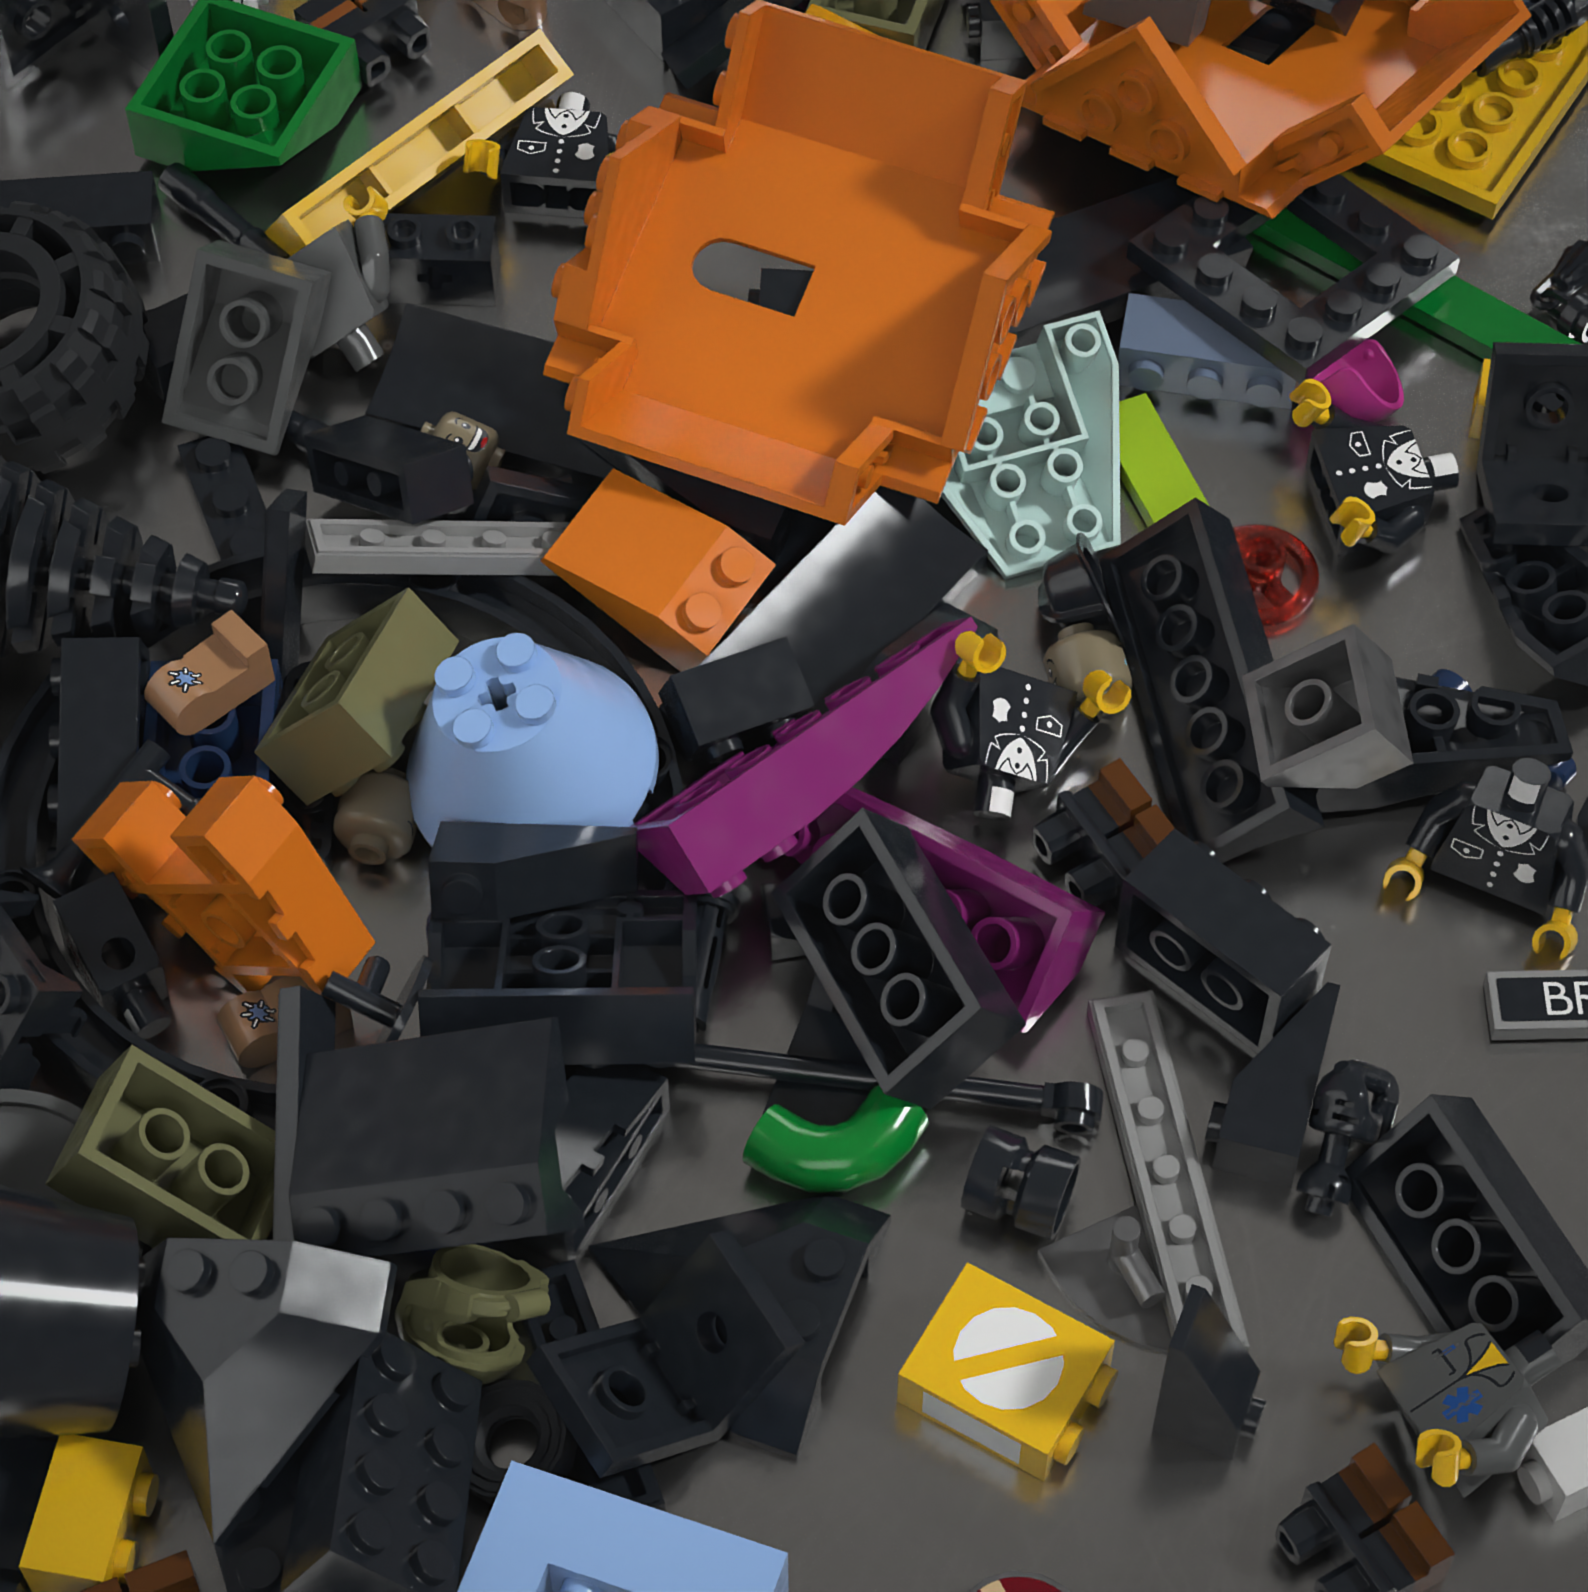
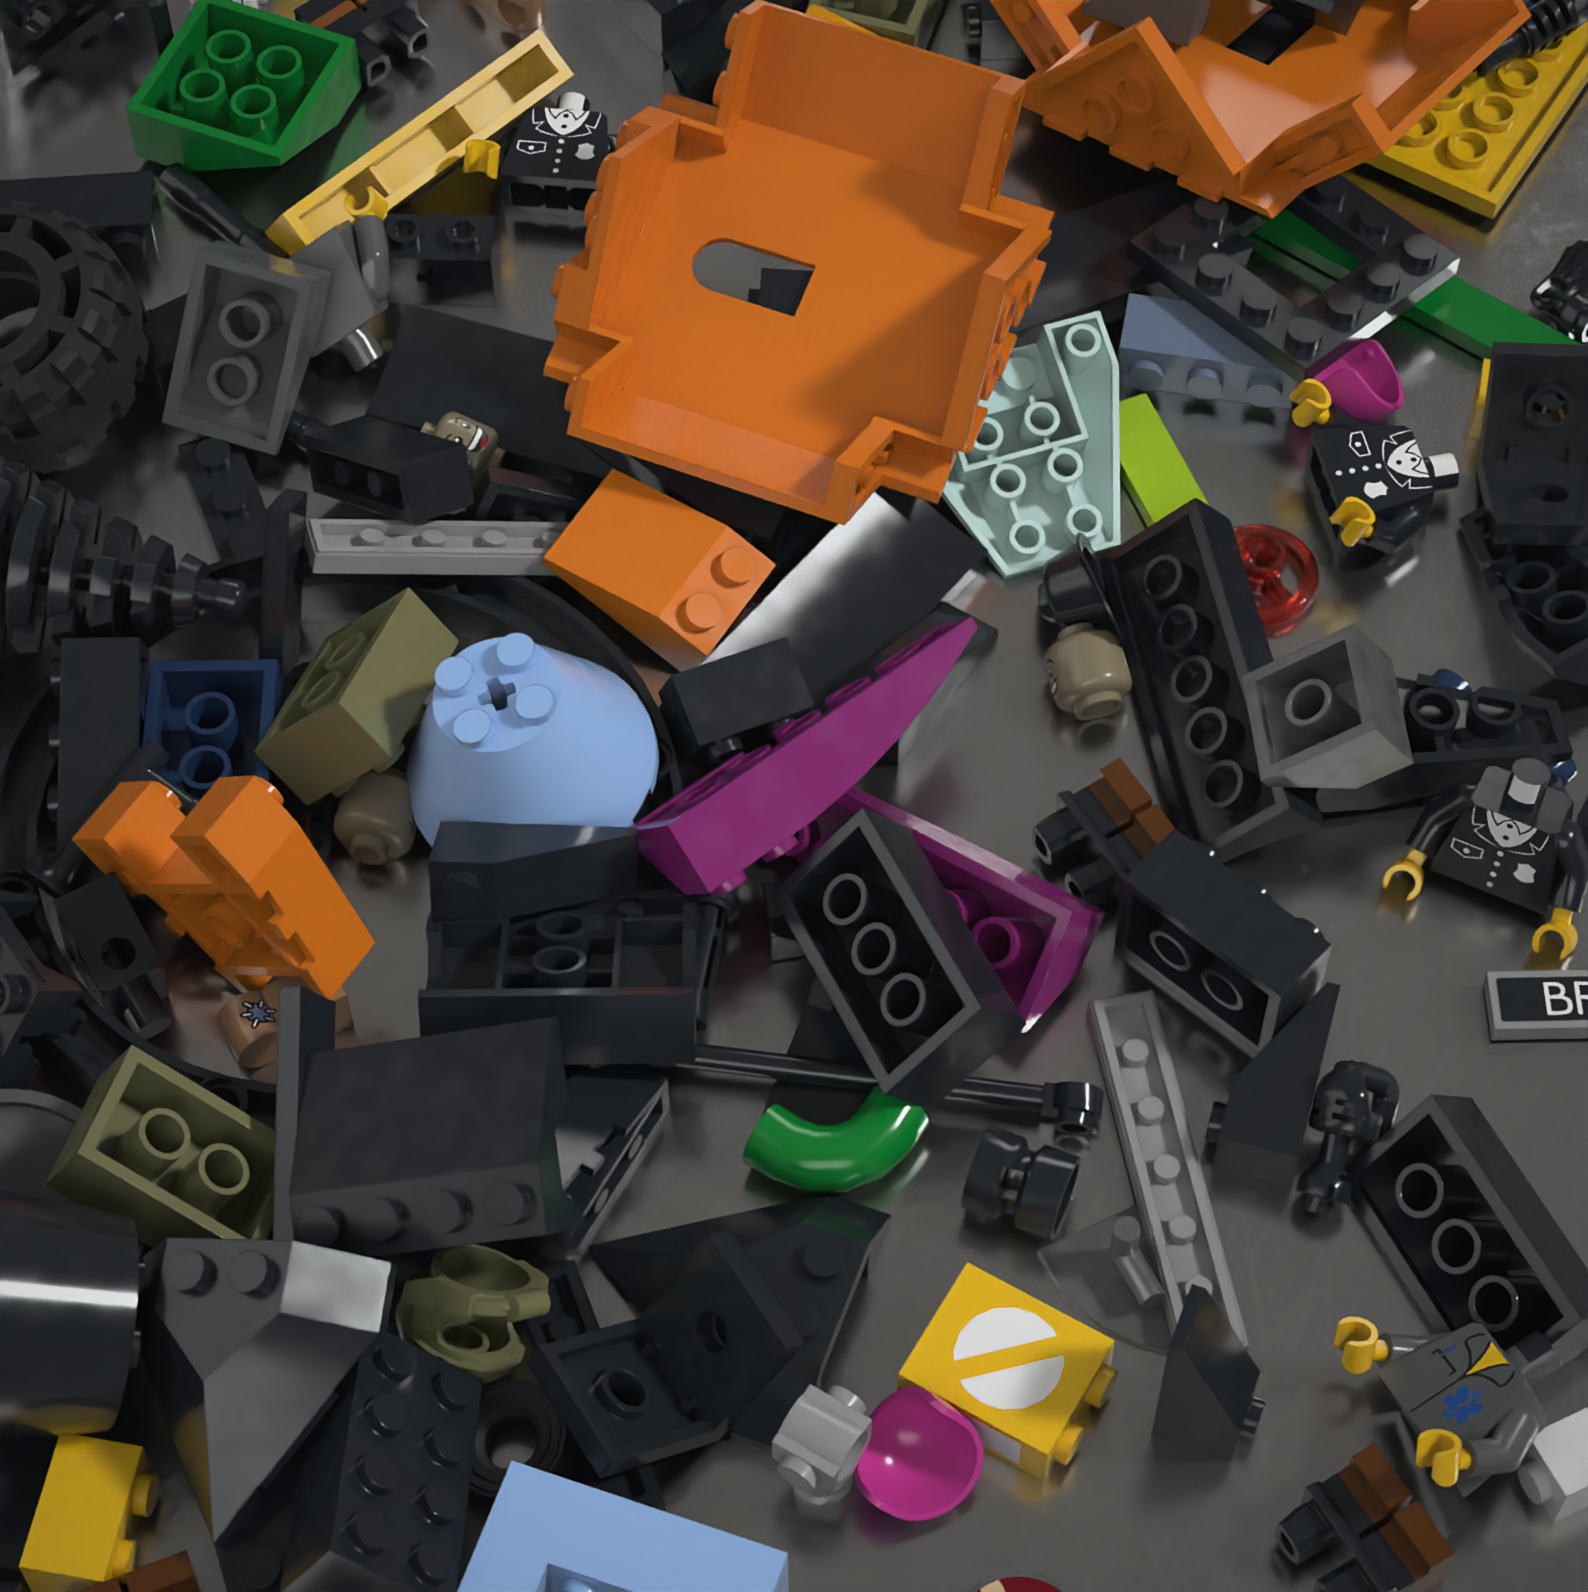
medium nougat leg [144,609,275,736] -> none
black shield [321,955,433,1044] -> none
black torso [930,631,1131,821] -> none
none -> light grey connector [772,1384,872,1509]
none -> dark pink helmet [853,1386,983,1521]

